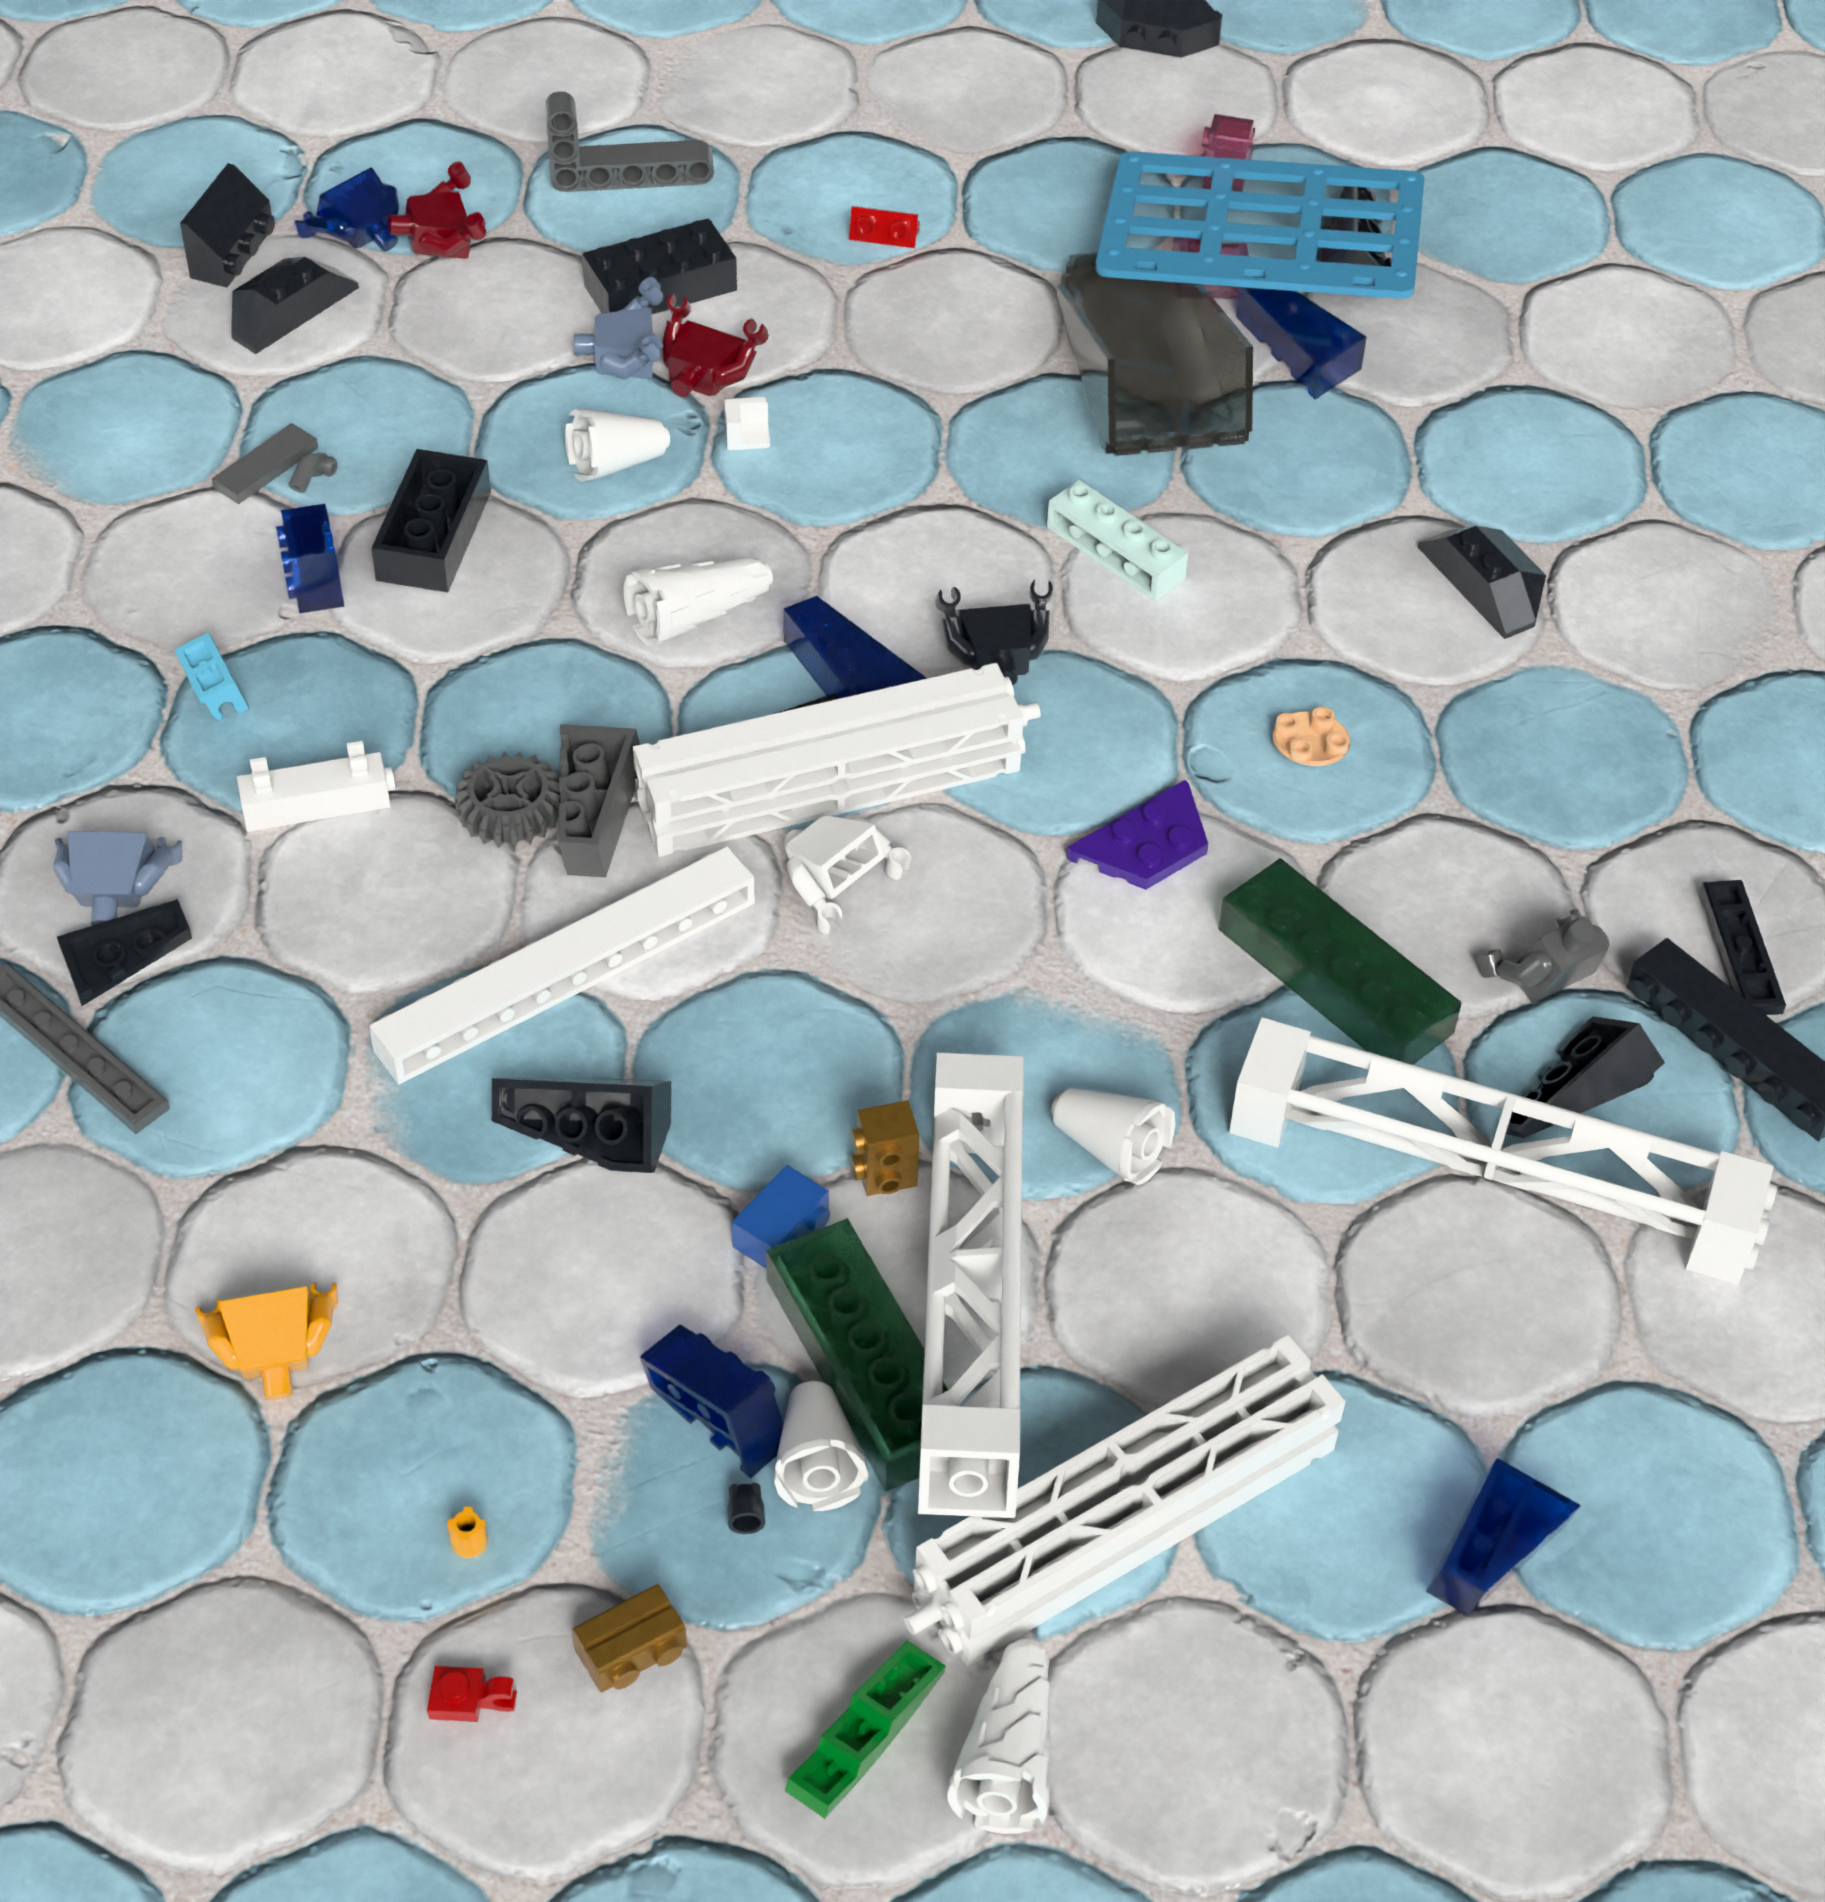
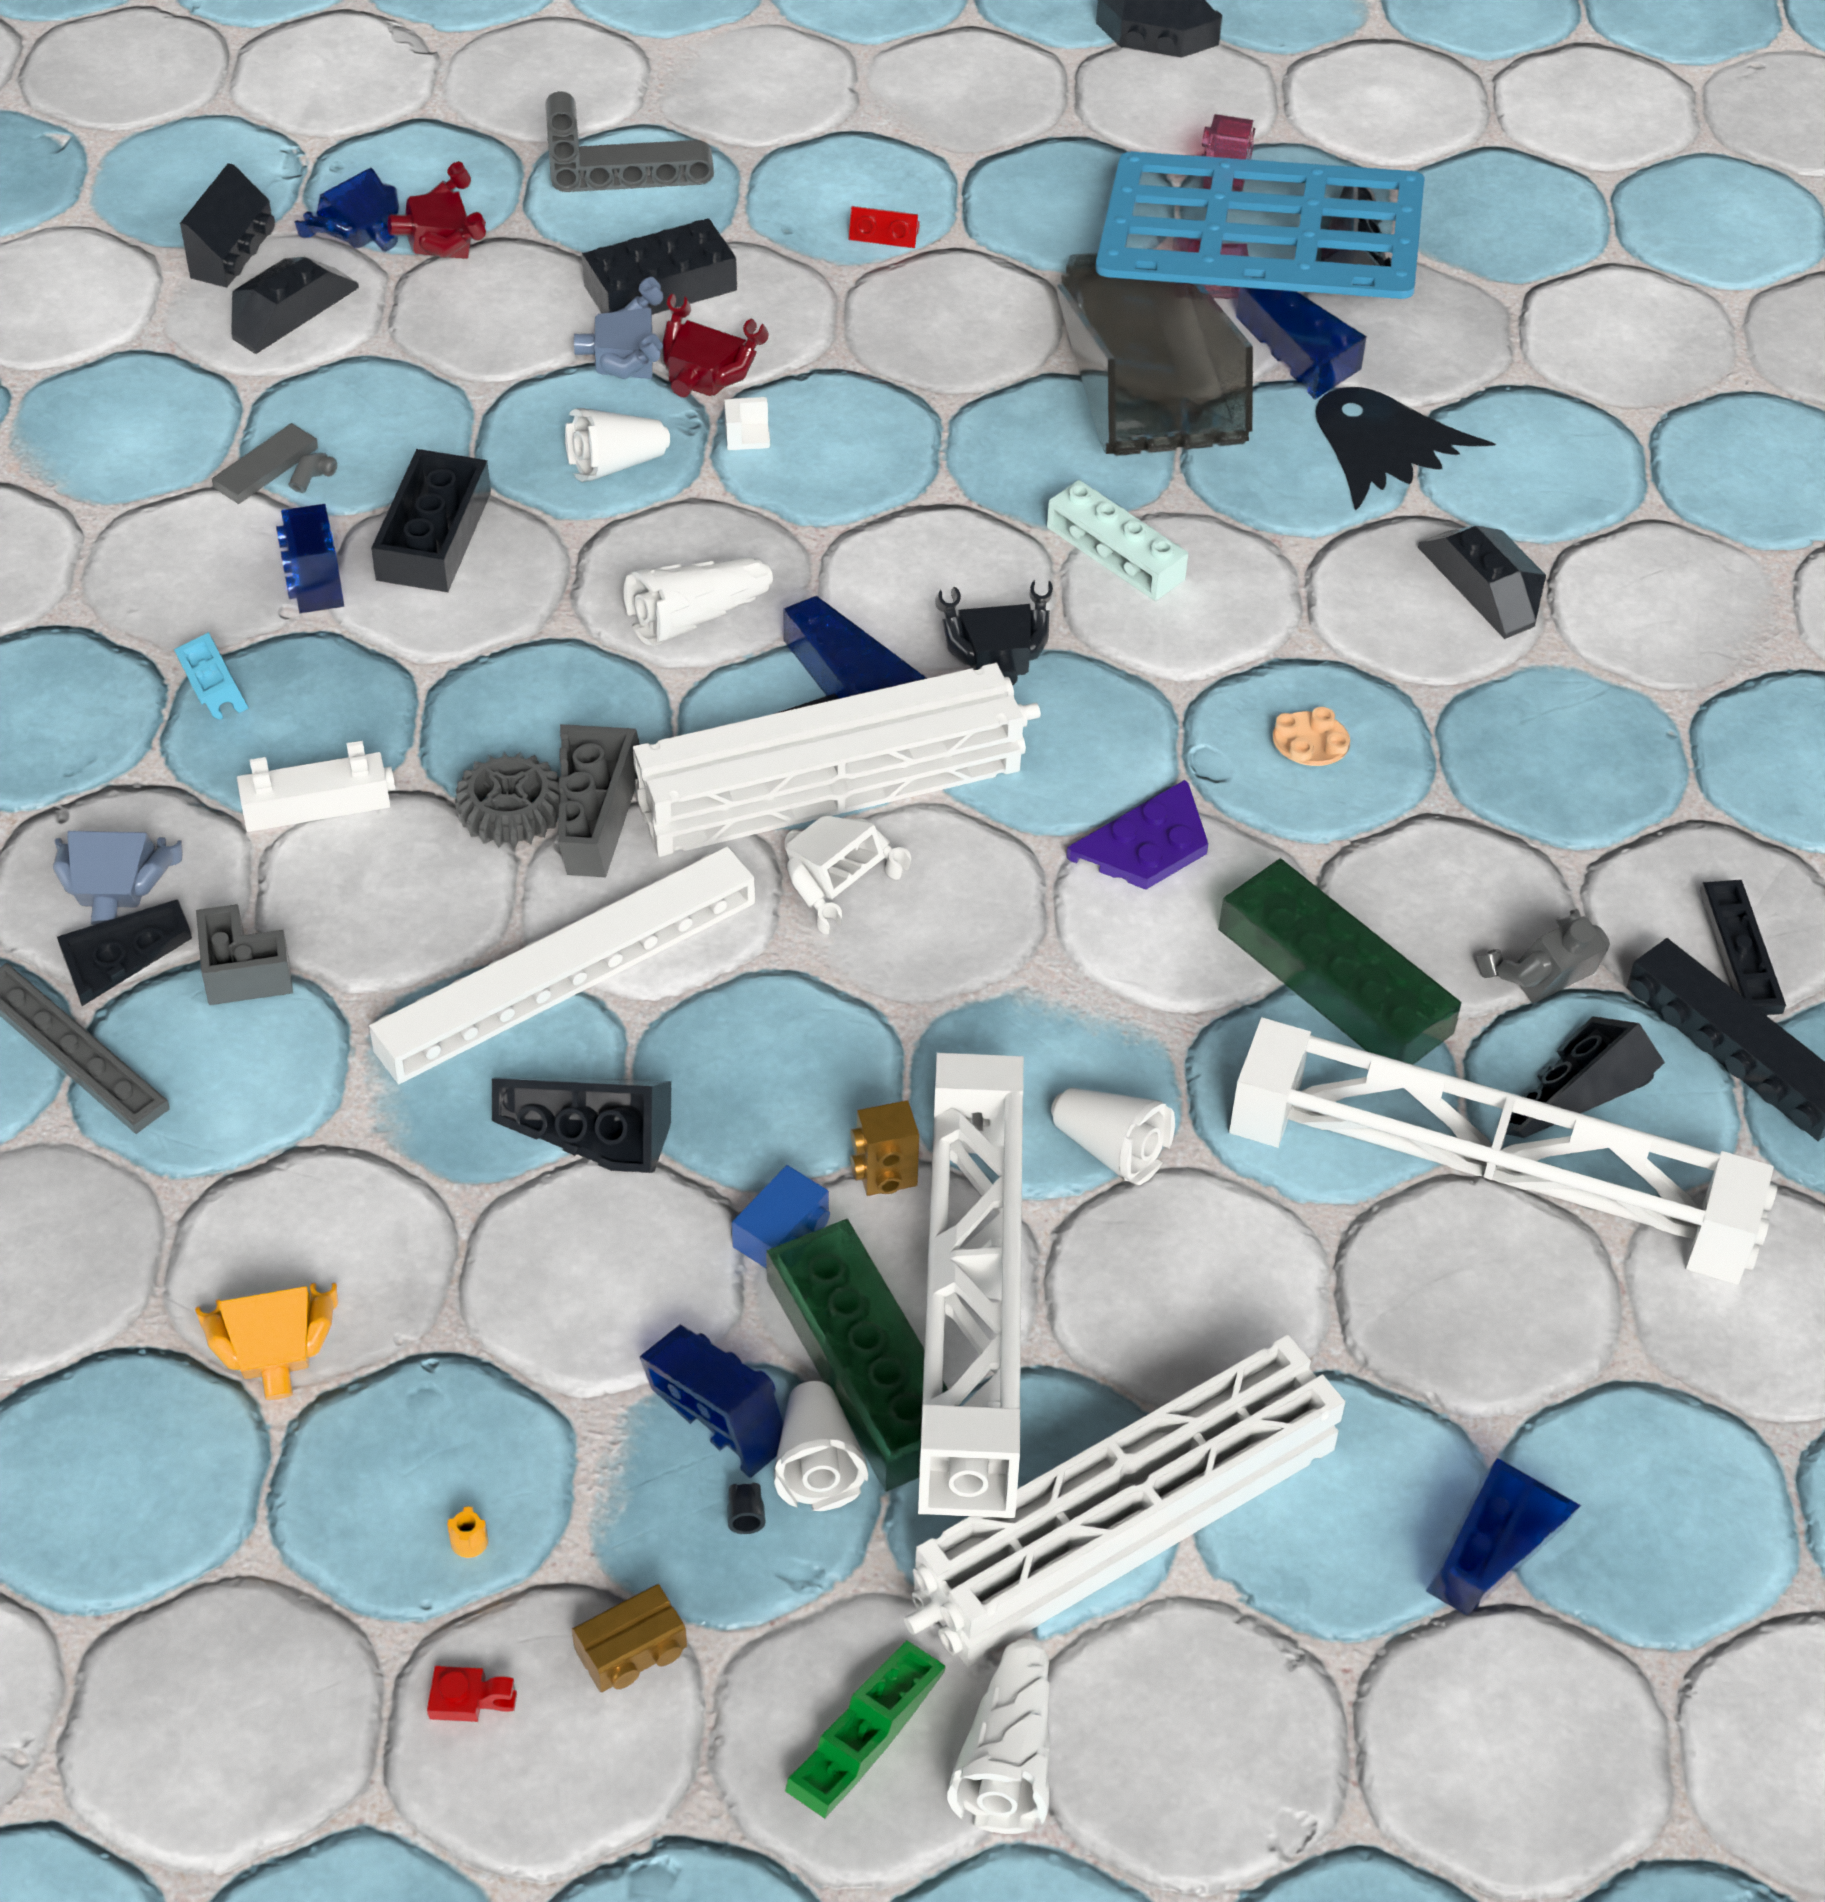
none -> dark grey brick [196,904,293,1005]
none -> black piece [1316,387,1497,510]

